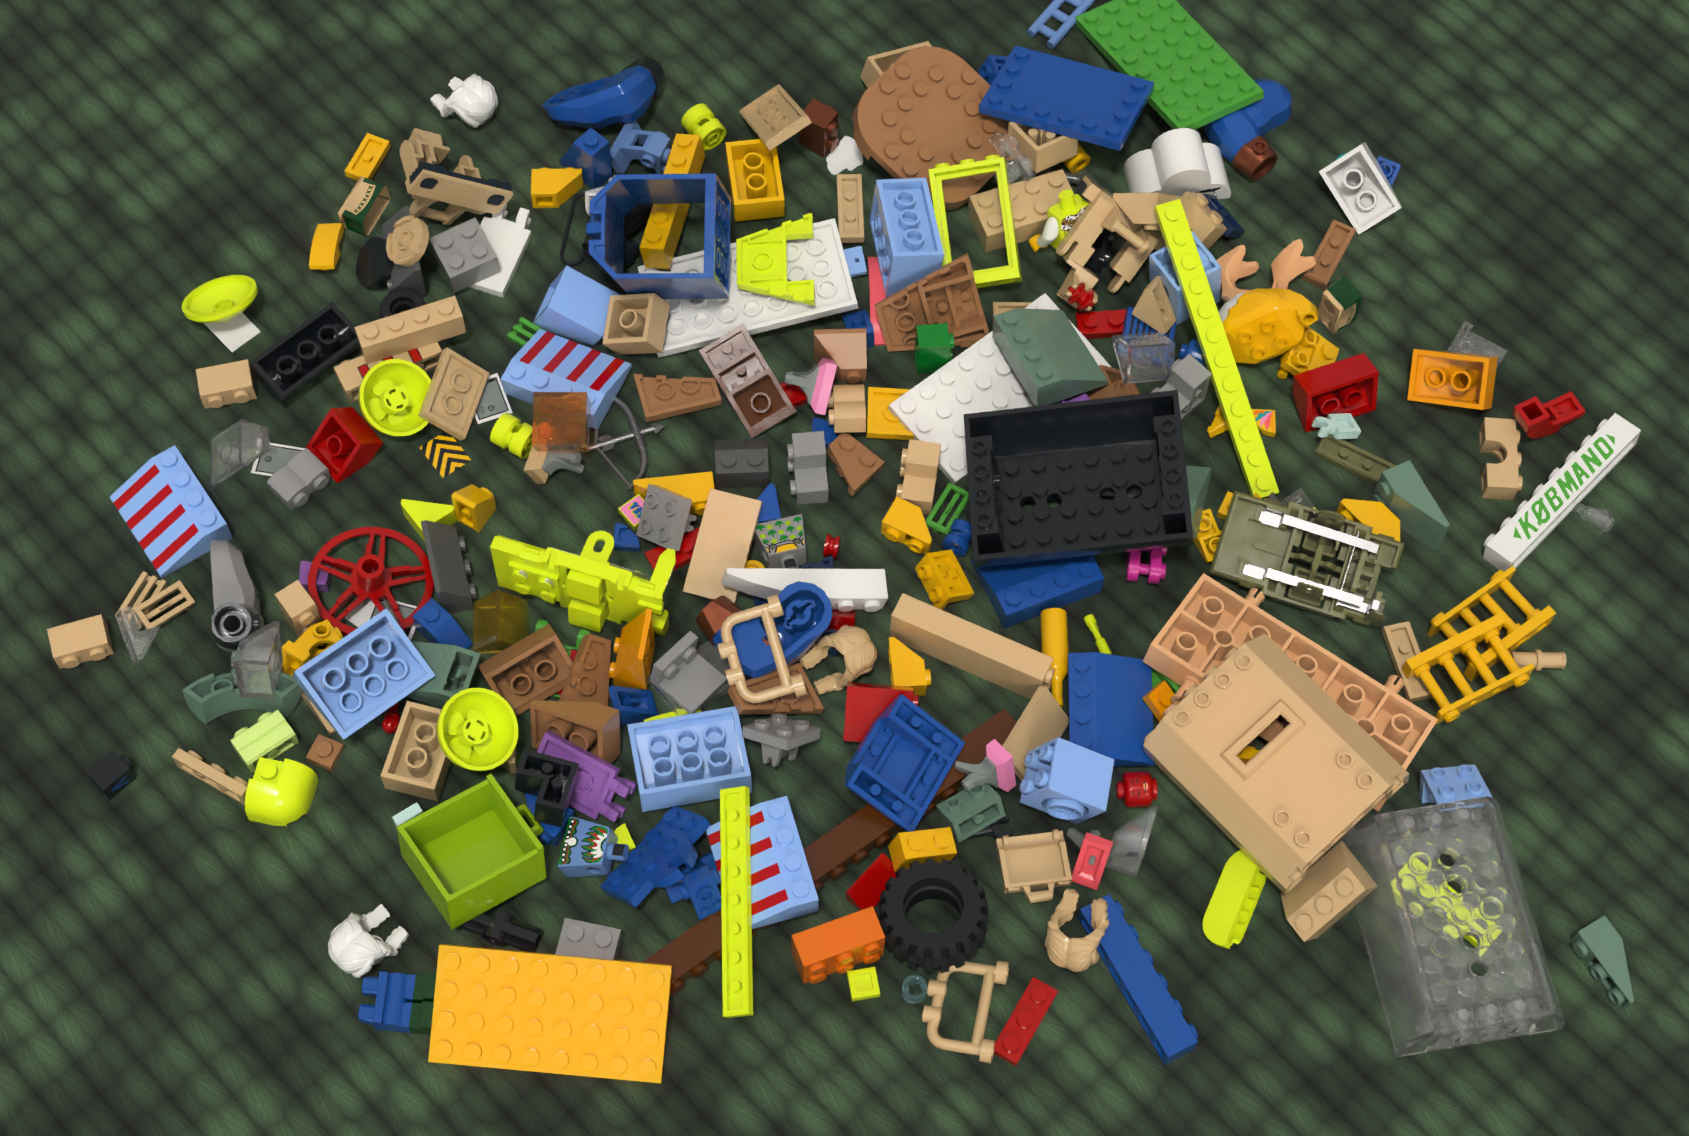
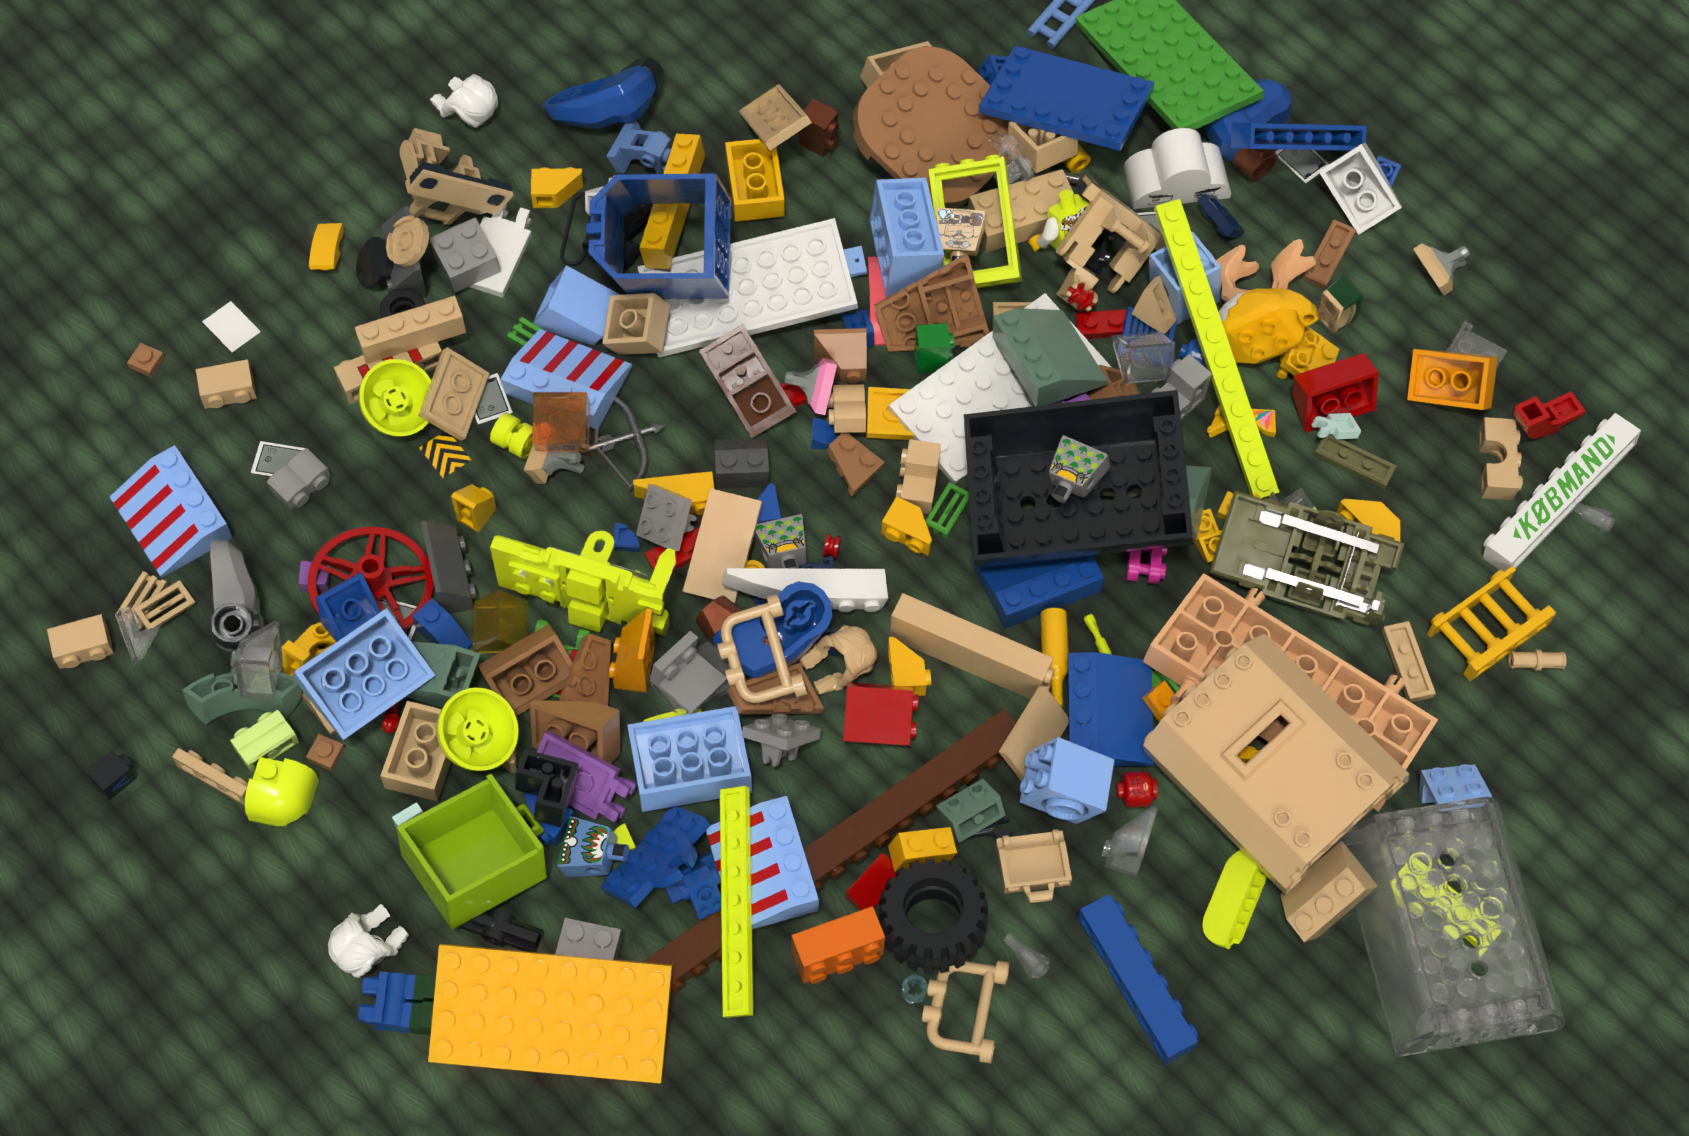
neon yellow dish [182,275,258,323] -> none
clear slope [211,419,270,487] -> none
black brick [250,302,360,403] -> none
tan brick [274,580,322,638] -> none
red slope [306,407,383,483] -> none
tan piece [338,176,391,236] -> none
yellow plate [345,133,391,181] -> none
neon yellow slope [401,499,457,542] -> none
blue slope [559,128,612,189] -> none
blue slope [608,685,658,727] -> none
tile [618,494,644,531] -> none
medium nougat wing [633,374,722,423] -> none
neon yellow wheel [681,103,727,151] -> none
neon yellow wing [736,213,815,305] -> none
light grey brick [787,431,829,505] -> none
white sticker [826,136,863,175] -> none
red slope [827,609,856,631] -> none
tan plate [836,174,864,243] -> none
blue slope [845,694,965,832] -> none
neon yellow tile [847,967,880,1001] -> none
yellow bracket [915,549,975,610] -> none
blue wheel [942,519,972,556] -> none
piece [955,739,1016,792] -> none
red plate [994,977,1058,1066] -> none
tan hair [1045,888,1109,972] -> none
coral piece [1067,828,1113,890] -> none
tan slope [1113,193,1195,232] -> none
tan brick [1181,191,1227,249] -> none
sand green slope [1372,460,1450,551] -> none
yellow fence [1401,614,1535,725] -> none
sand green slope [1570,915,1634,1011] -> none
none -> medium nougat plate [127,343,165,378]
none -> blue slope [315,572,381,642]
none -> torso [937,207,987,262]
none -> clear cone [1004,933,1050,979]
none -> light grey torso [1049,435,1110,503]
none -> blue brick [1231,122,1367,151]
none -> light grey sticker [1275,149,1330,183]
none -> piece [1413,243,1470,296]

